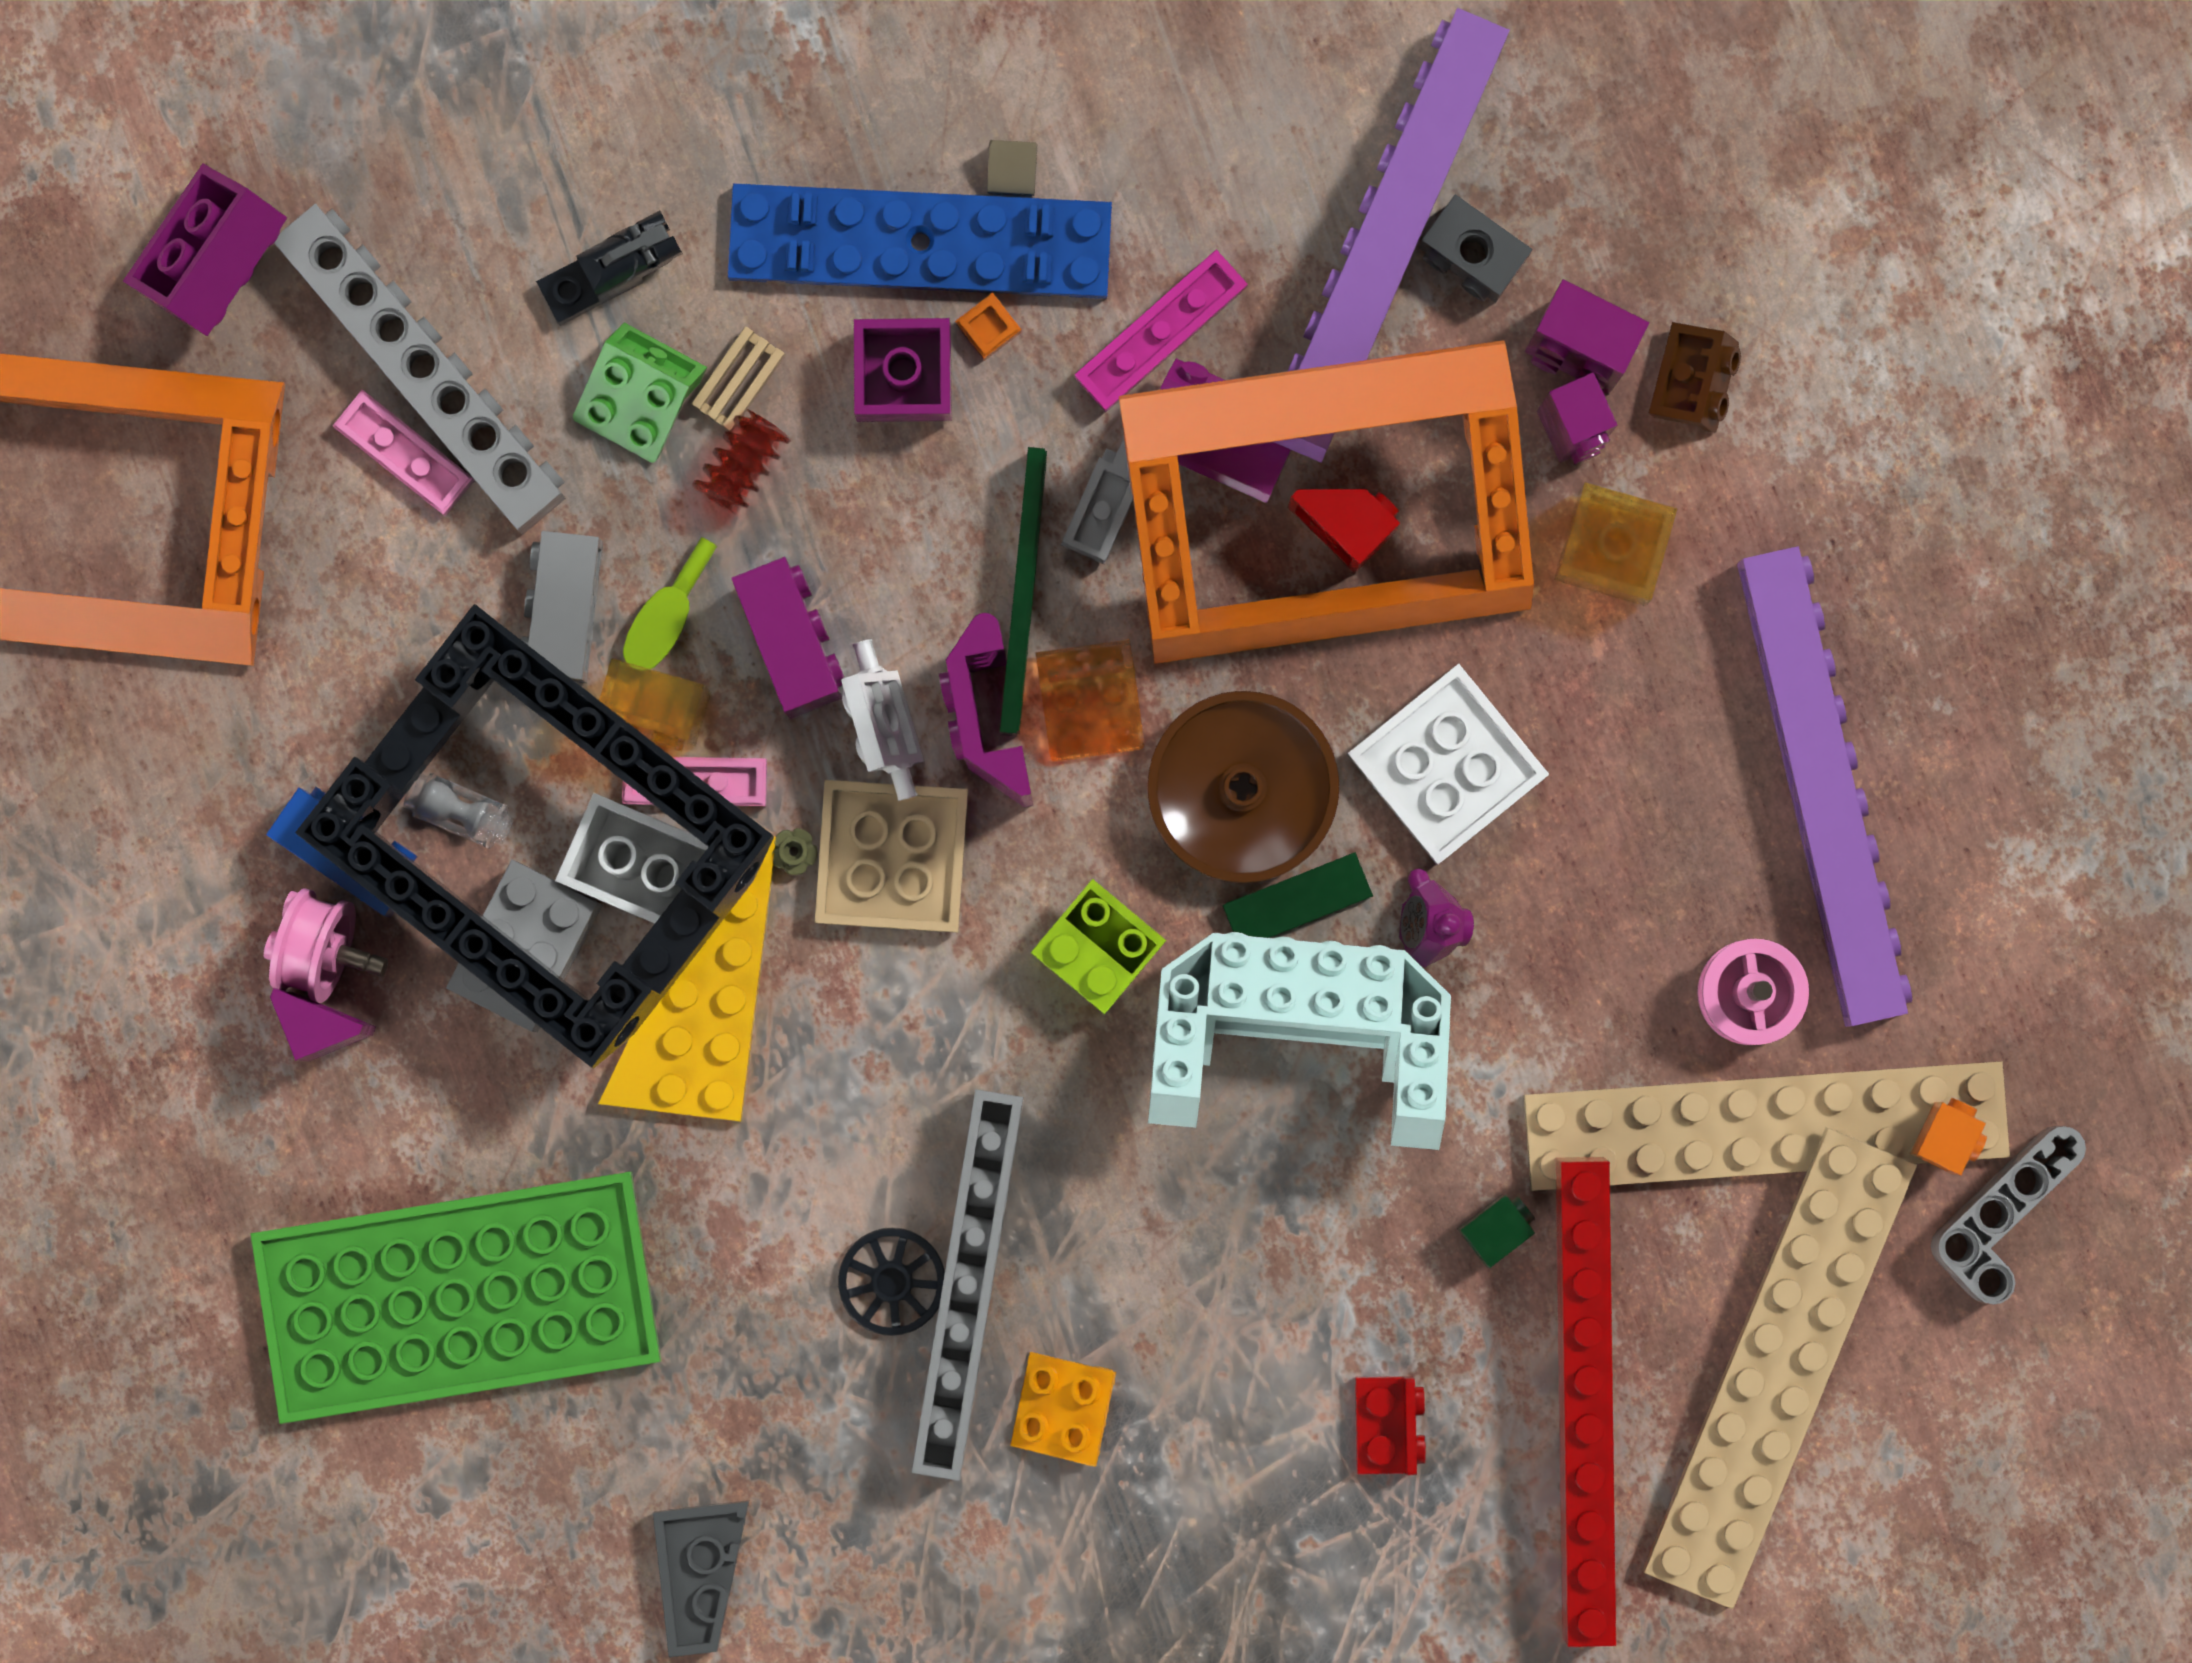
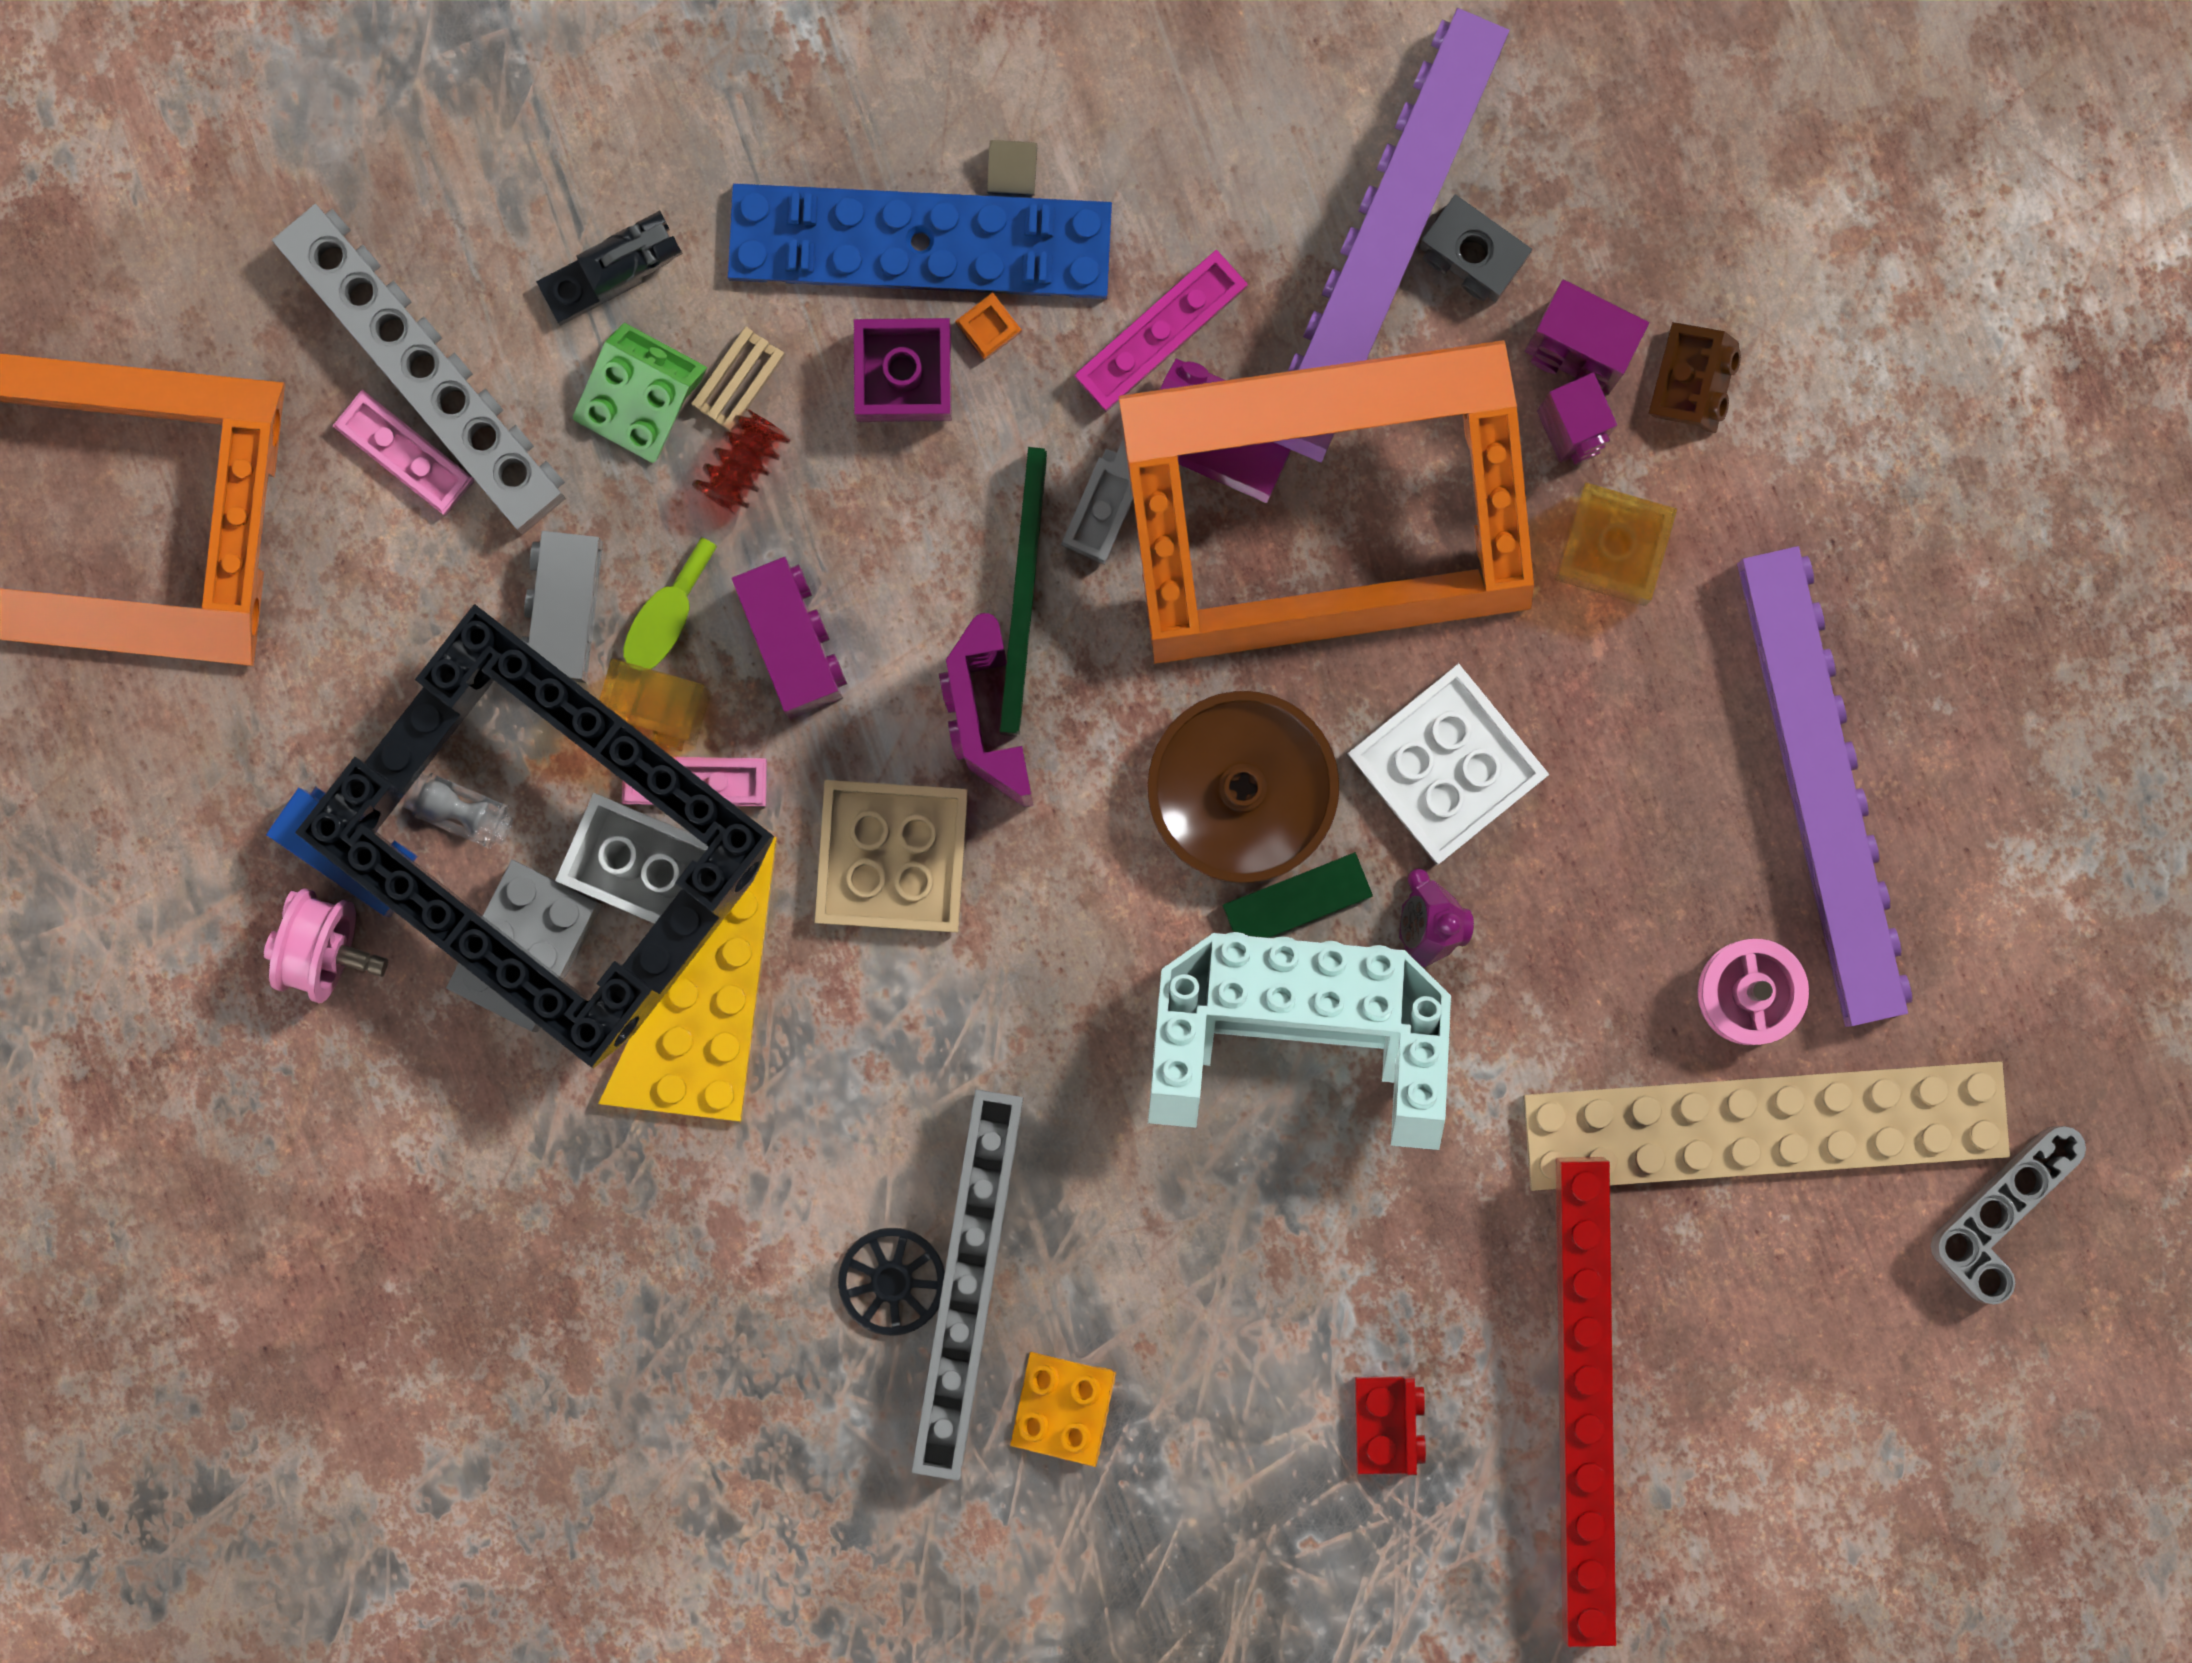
magenta brick [123,163,288,336] -> none
bright green plate [250,1171,662,1424] -> none
magenta slope [270,988,376,1061] -> none
dark grey wing [653,1500,750,1657] -> none
olive plate [772,828,818,875] -> none
white plate [841,639,924,801] -> none
lime slope [1031,879,1166,1015] -> none
clear orange bracket [1035,639,1145,762] -> none
red slope [1287,489,1400,573] -> none
dark green brick [1457,1194,1535,1268] -> none
tan plate [1642,1127,1917,1609] -> none
orange brick [1910,1098,1987,1176] -> none

